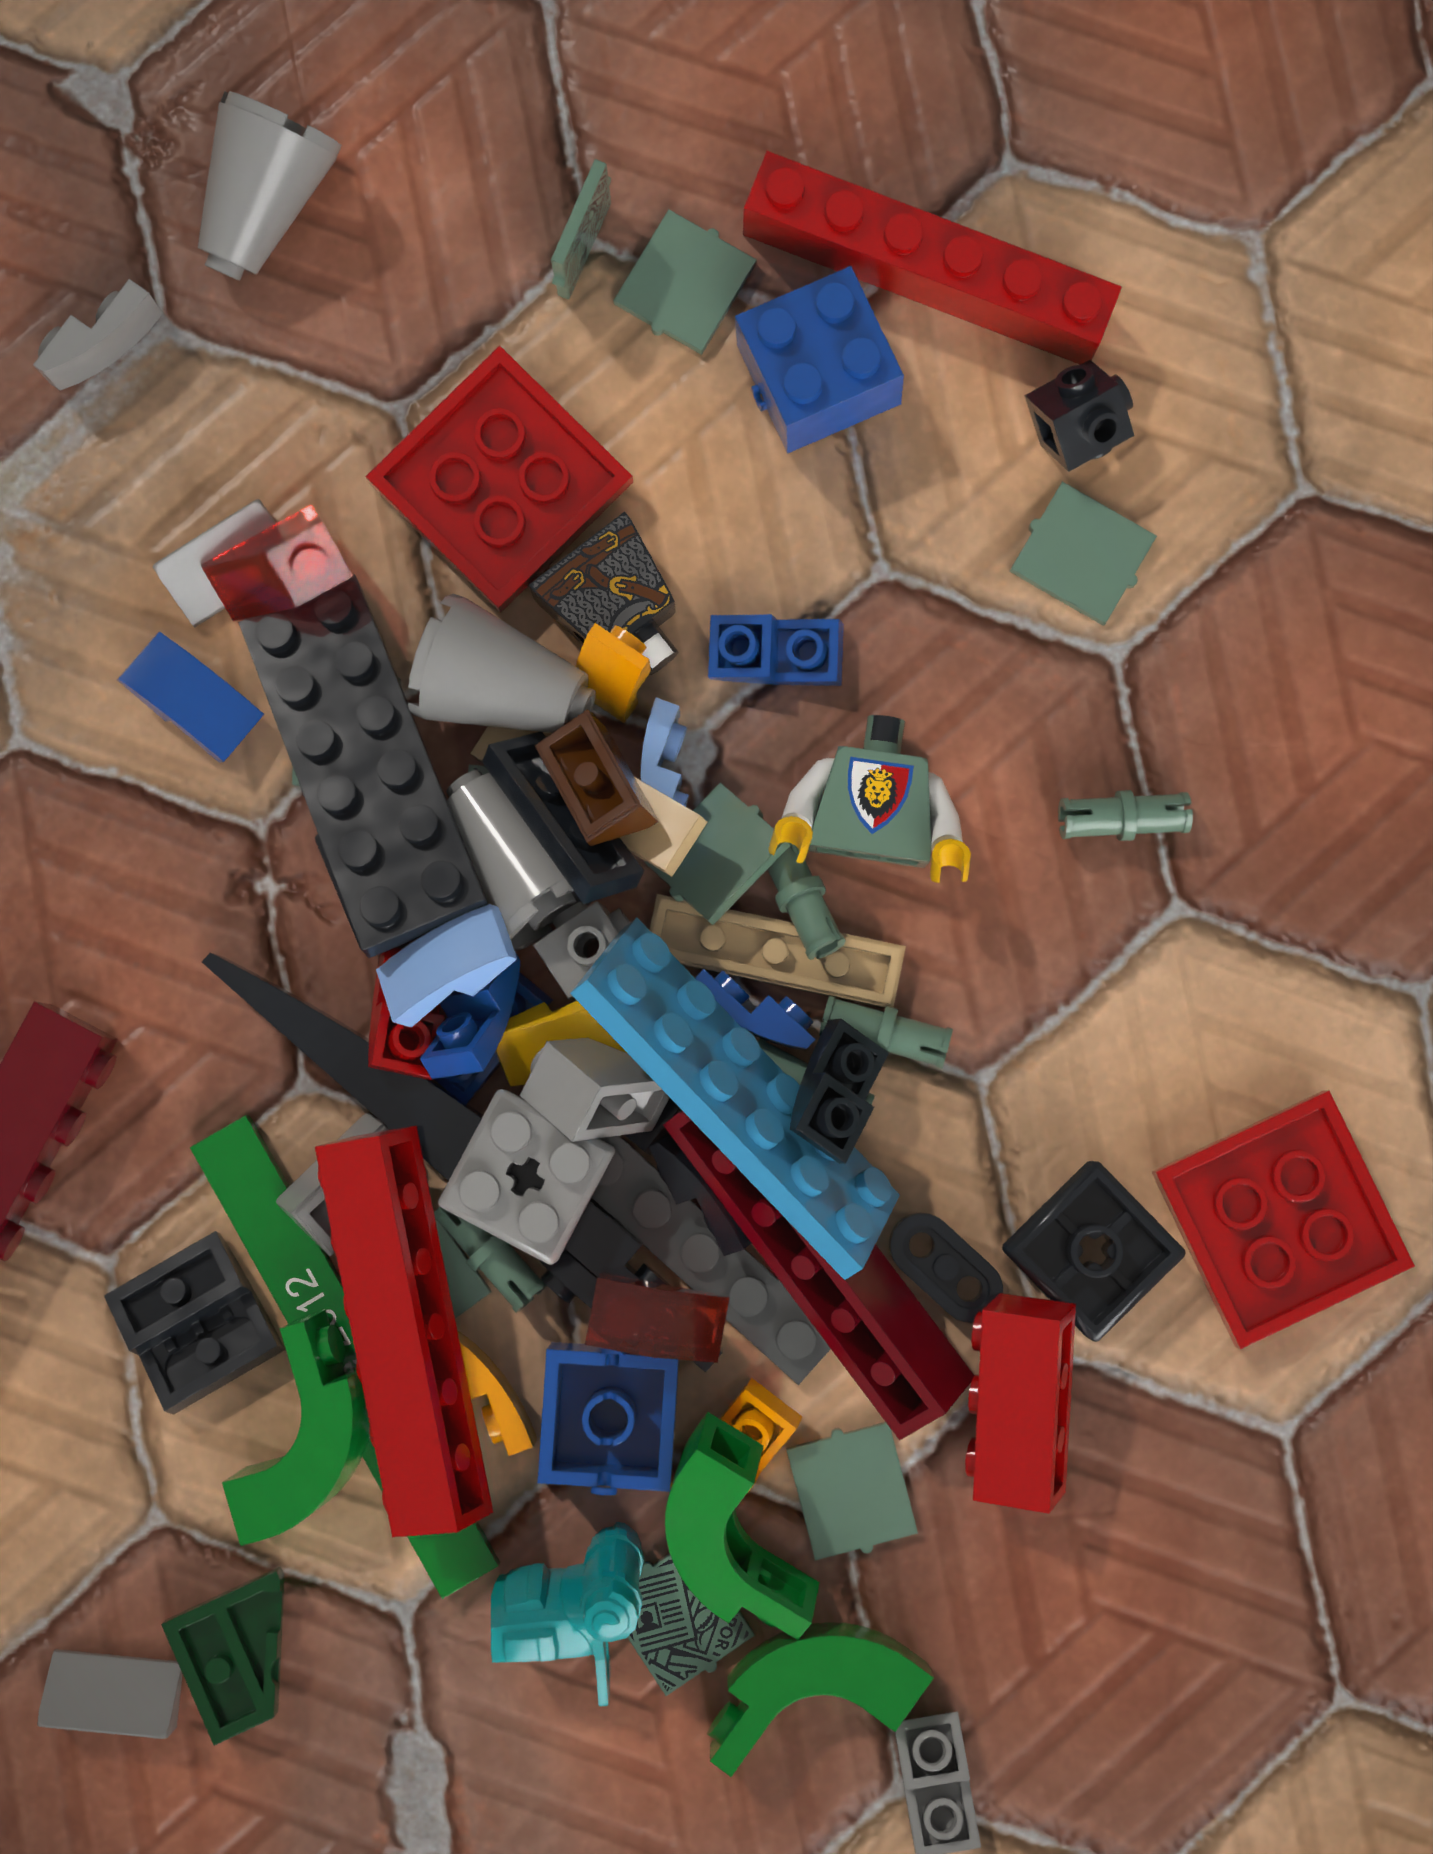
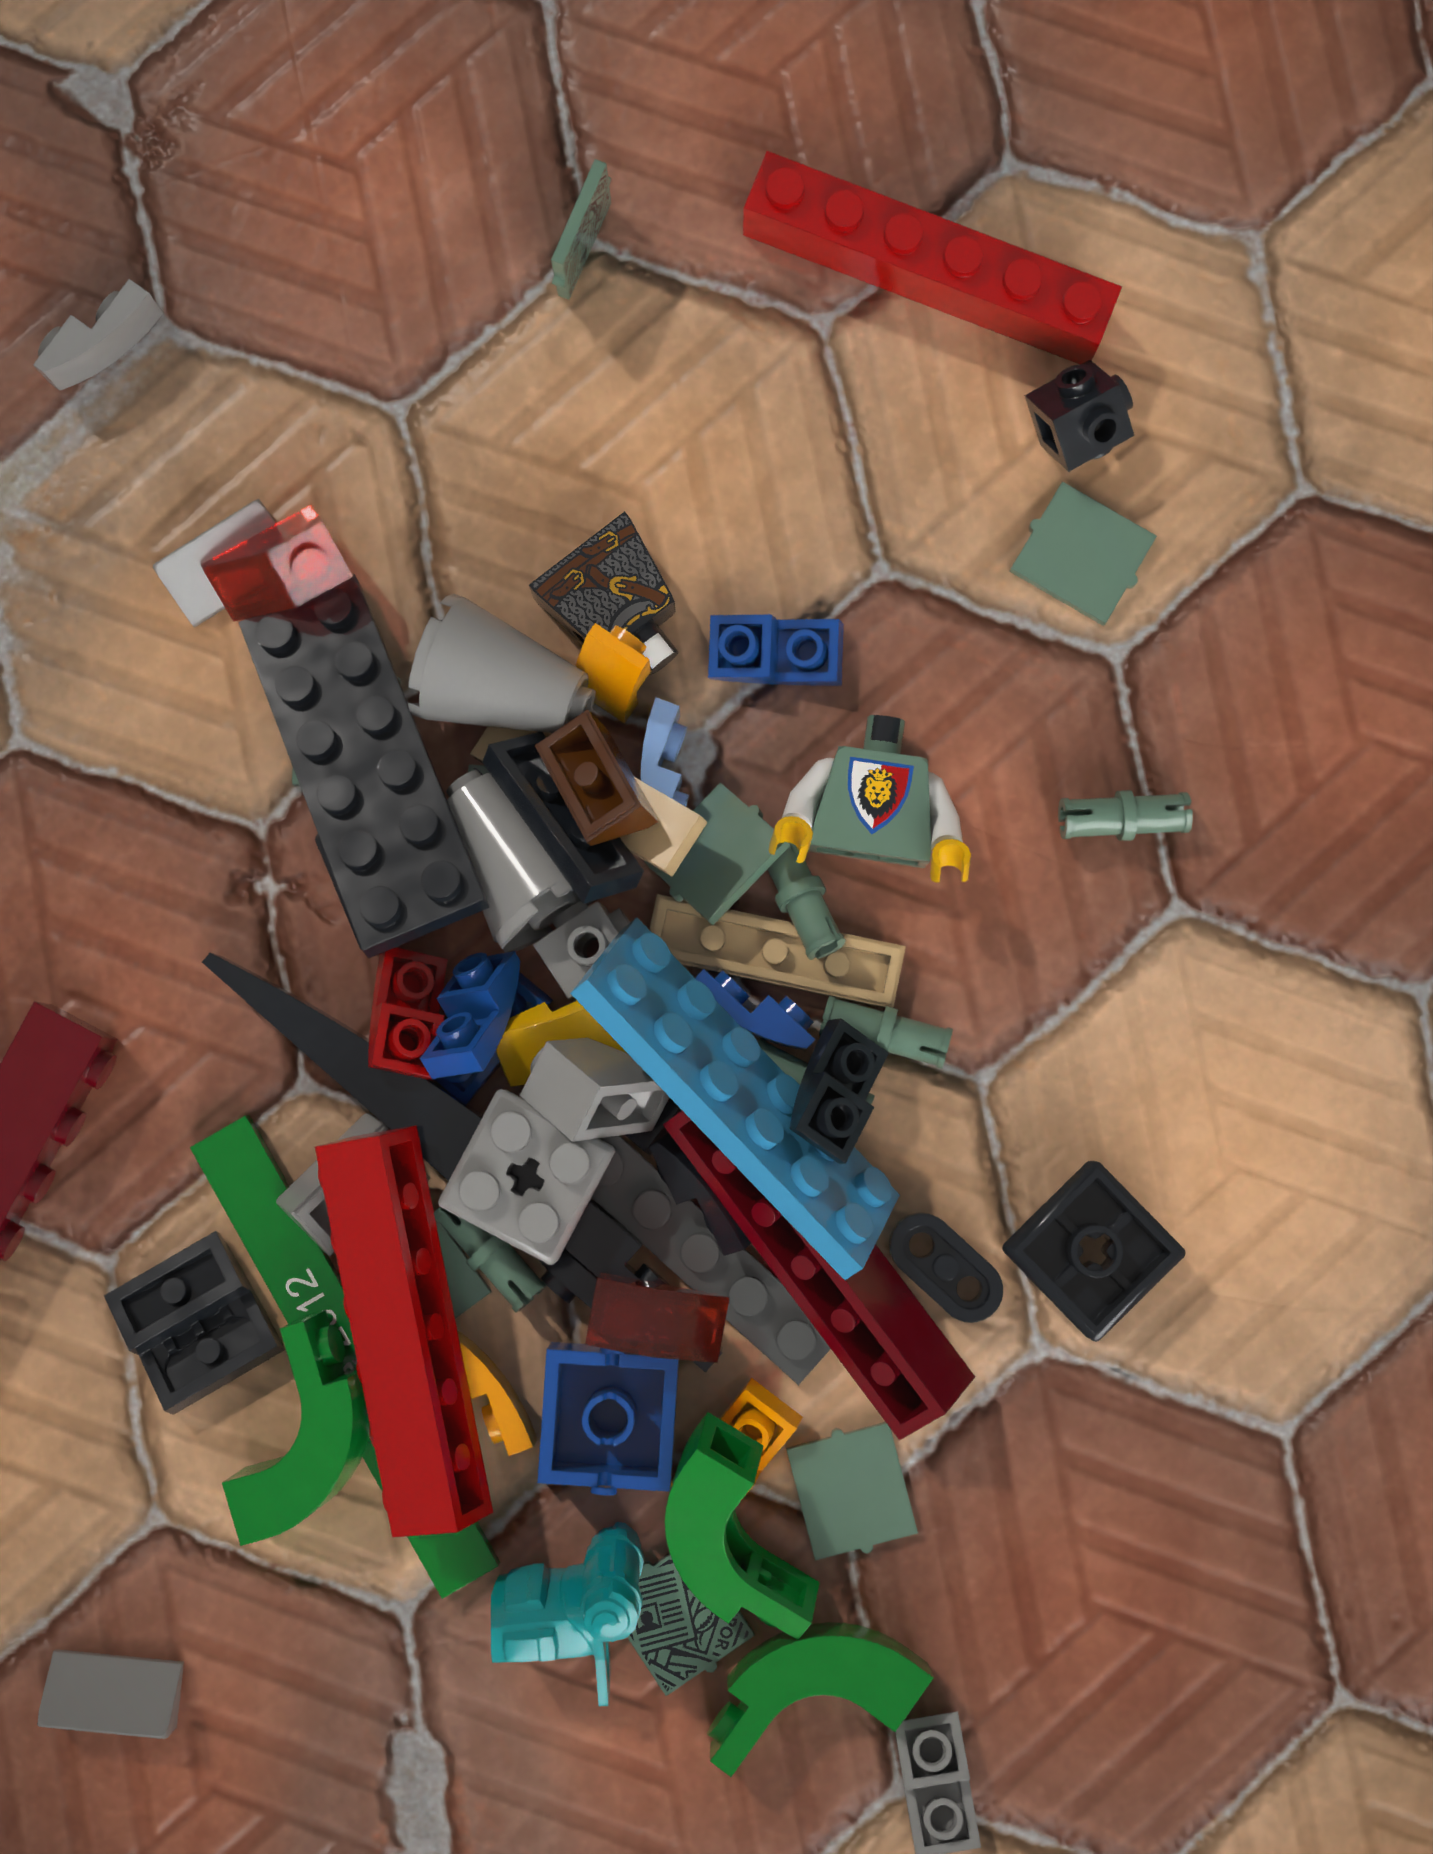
blue slope [117,632,264,762] -> none
dark green wing [161,1566,285,1746] -> none
light grey cone [197,91,342,281] -> none
red plate [365,345,633,613] -> none
light blue slope [376,904,517,1028] -> none
sand green piece [613,209,757,355] -> none
blue brick [735,266,904,454] -> none
red brick [965,1293,1076,1514] -> none
red plate [1152,1090,1415,1349] -> none

